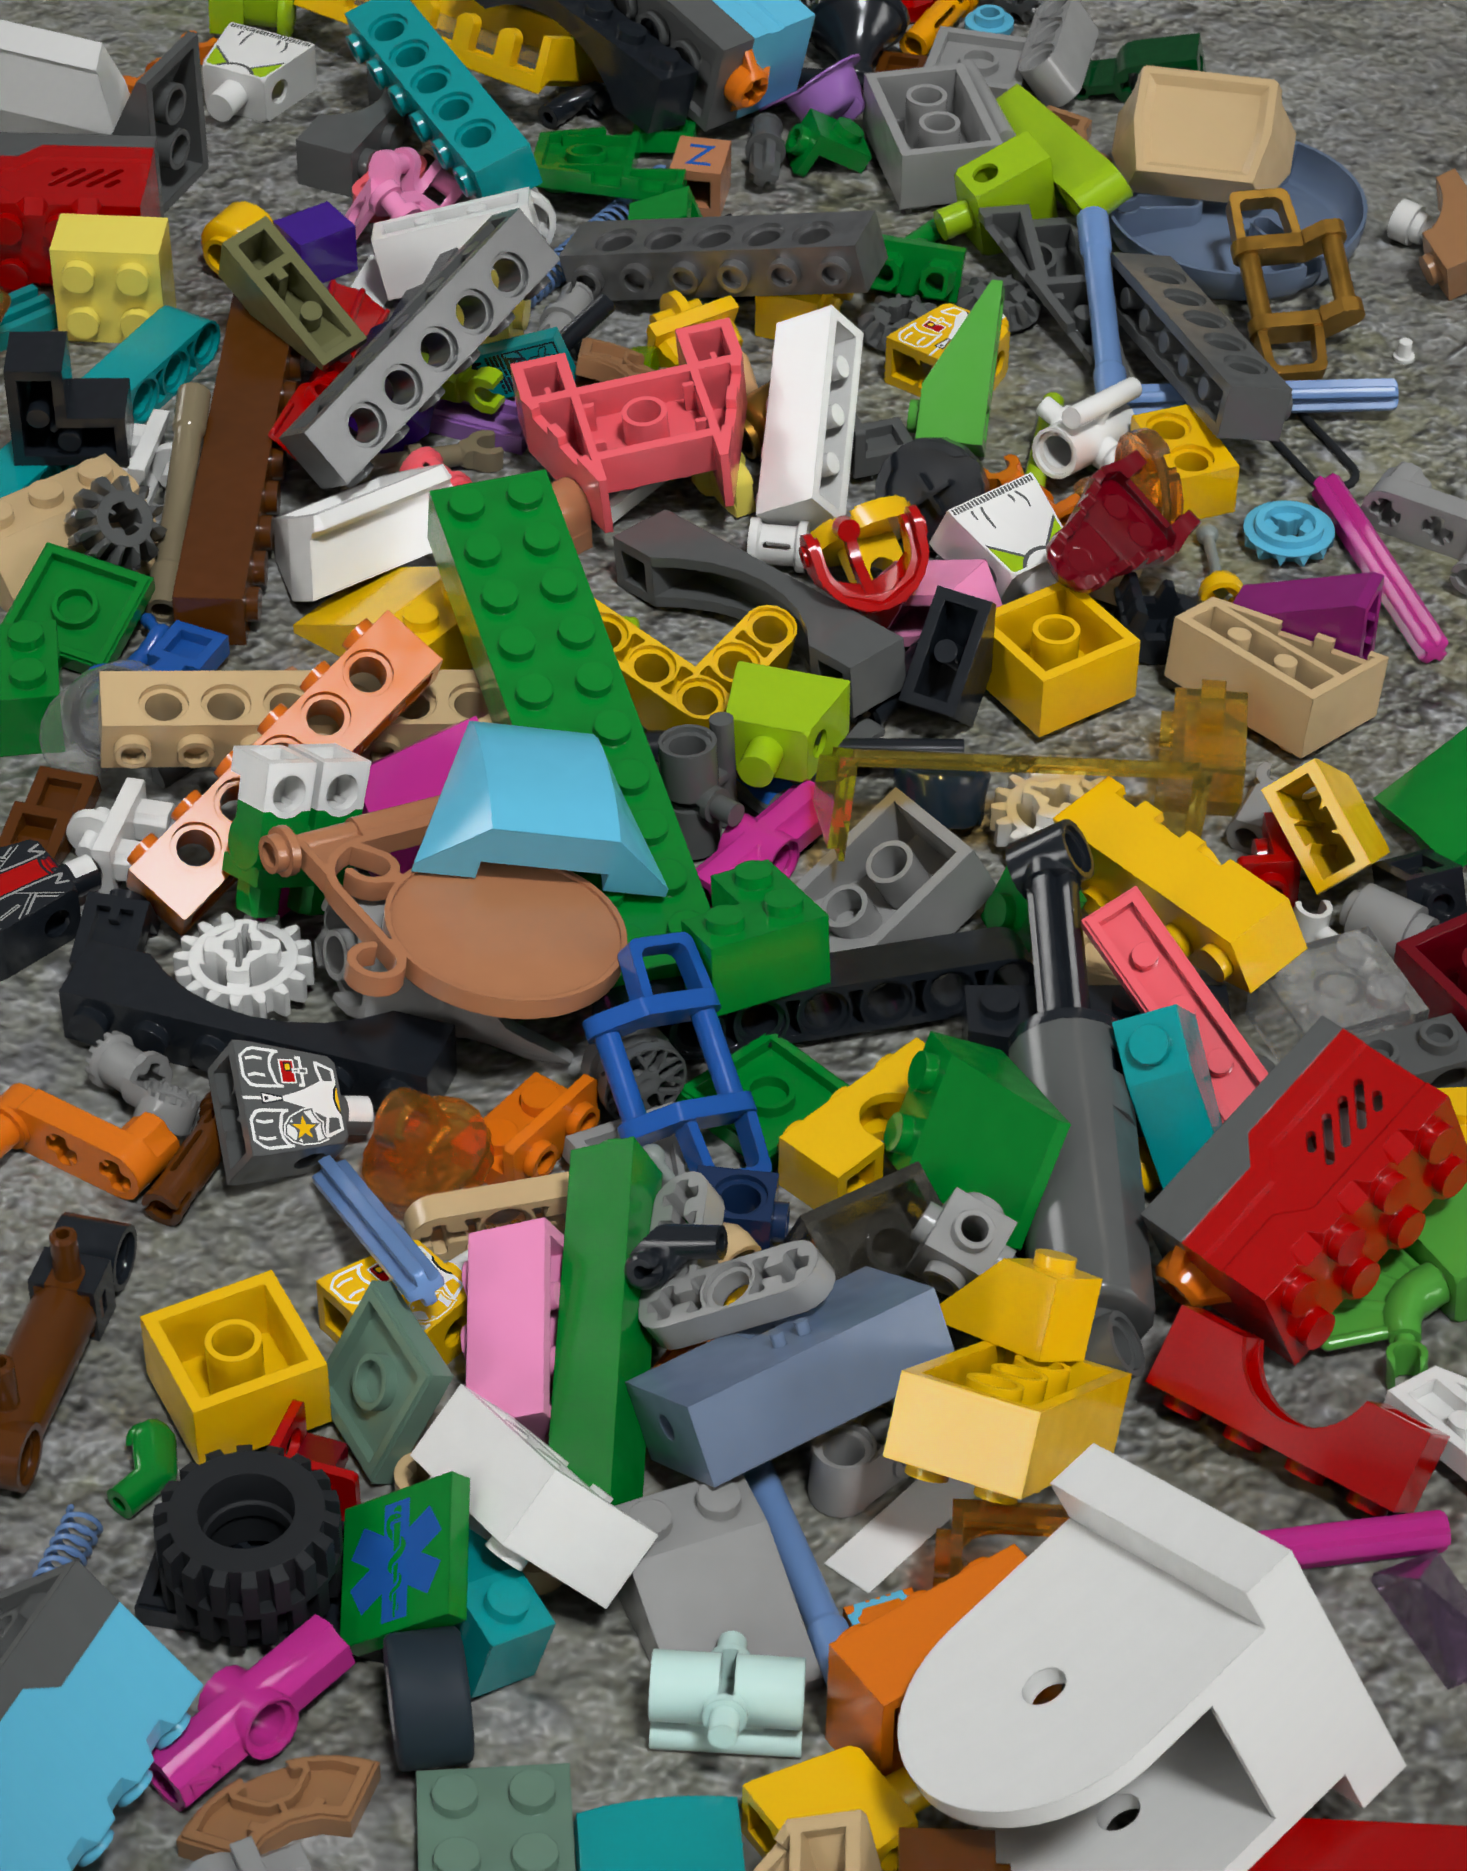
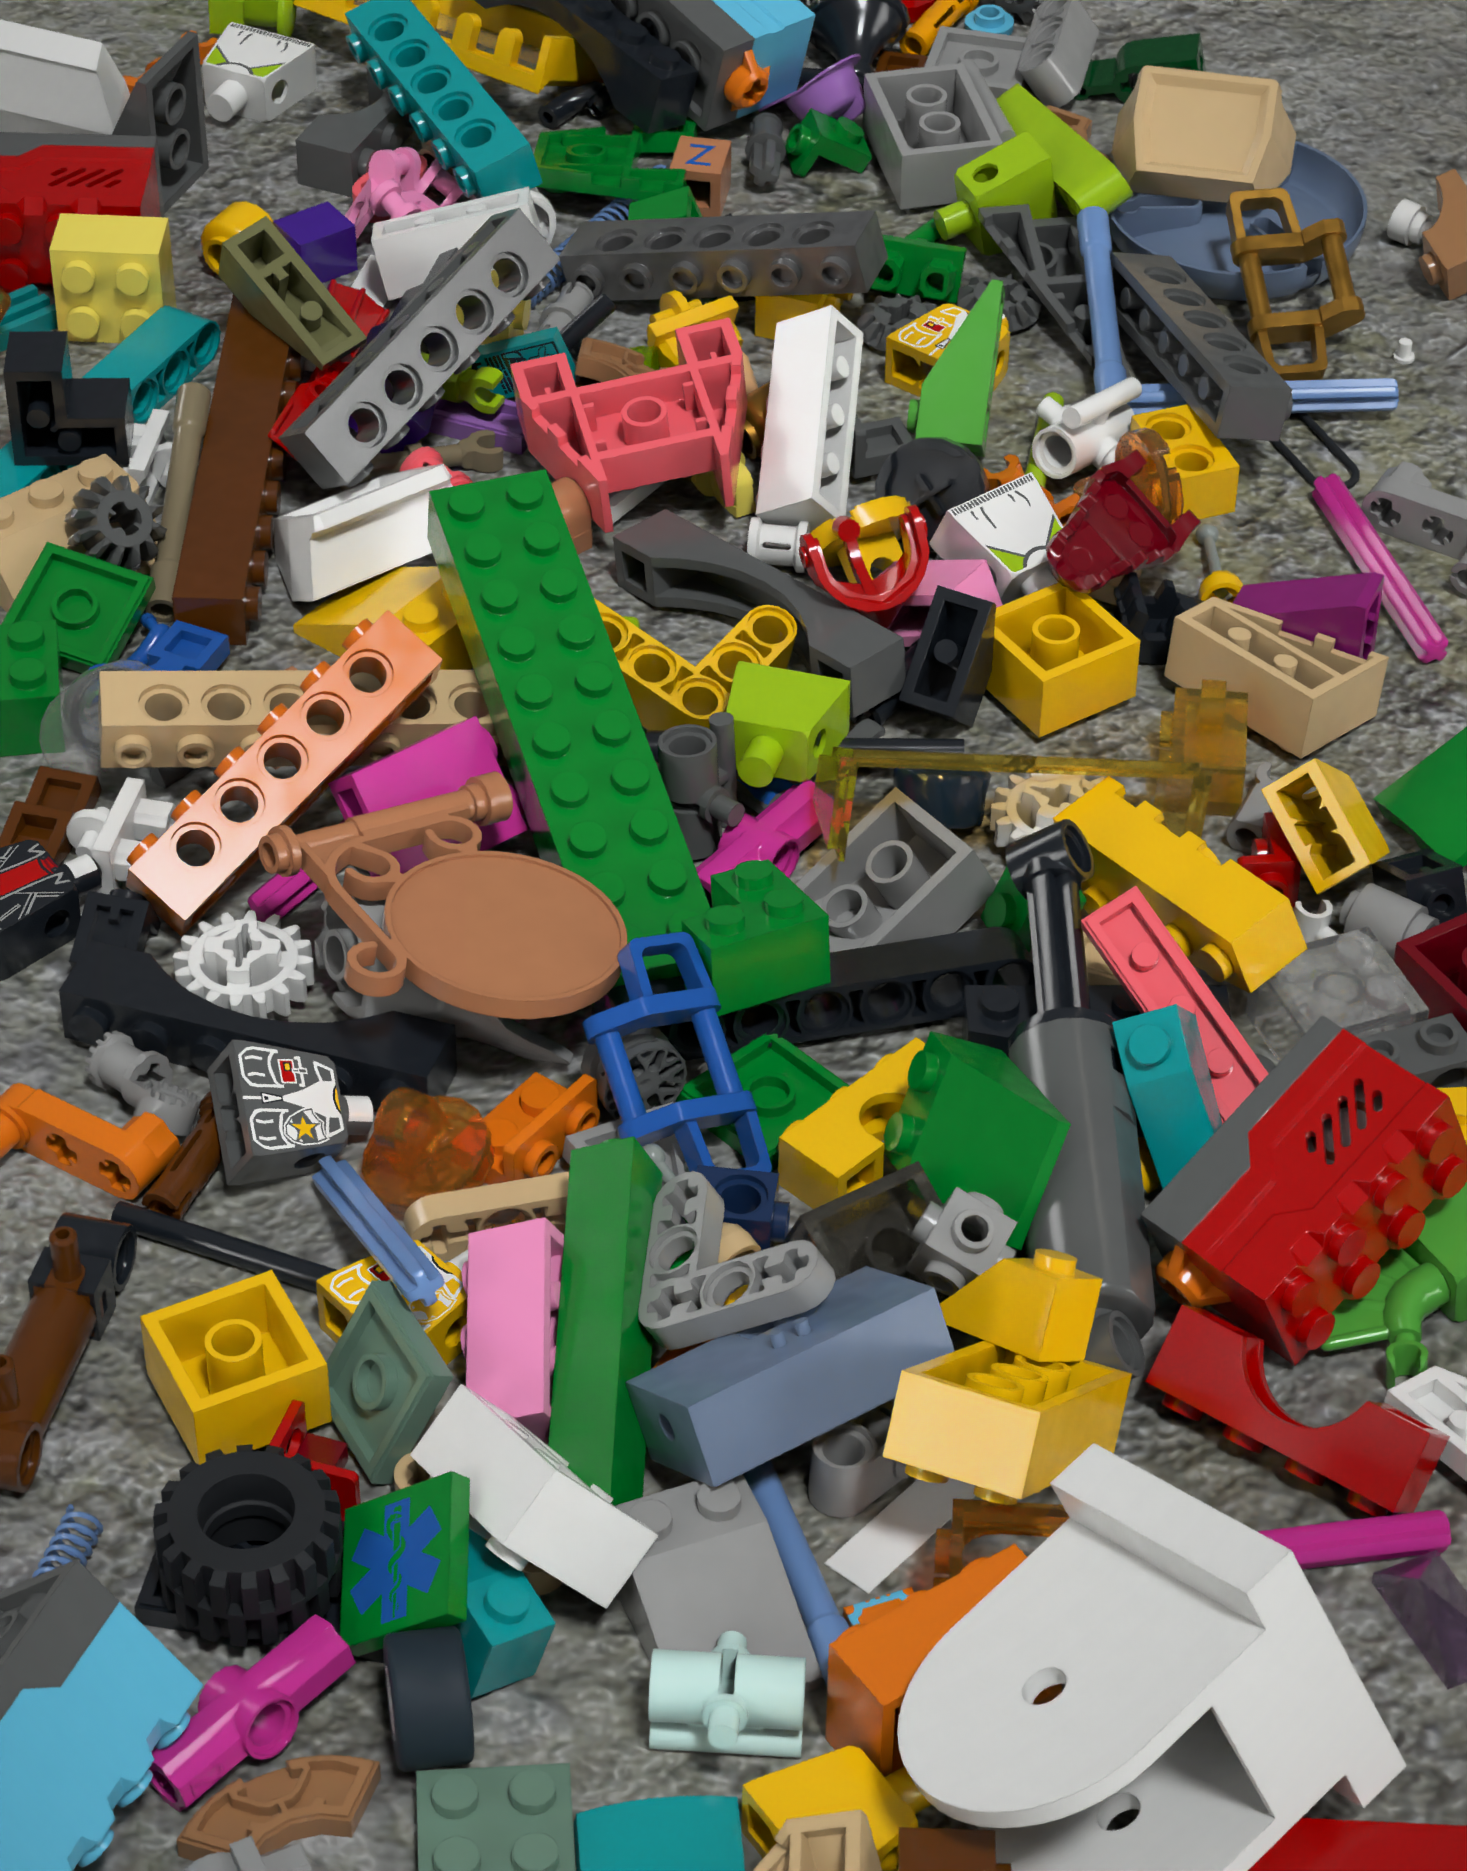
green arm [107,1419,178,1519] -> none
hips [222,743,371,918] -> none
medium azure wedge [411,721,669,897] -> none
black arm [624,1224,728,1290] -> none
medium azure gear [1243,500,1335,567] -> none
none -> black bar [111,1201,337,1292]

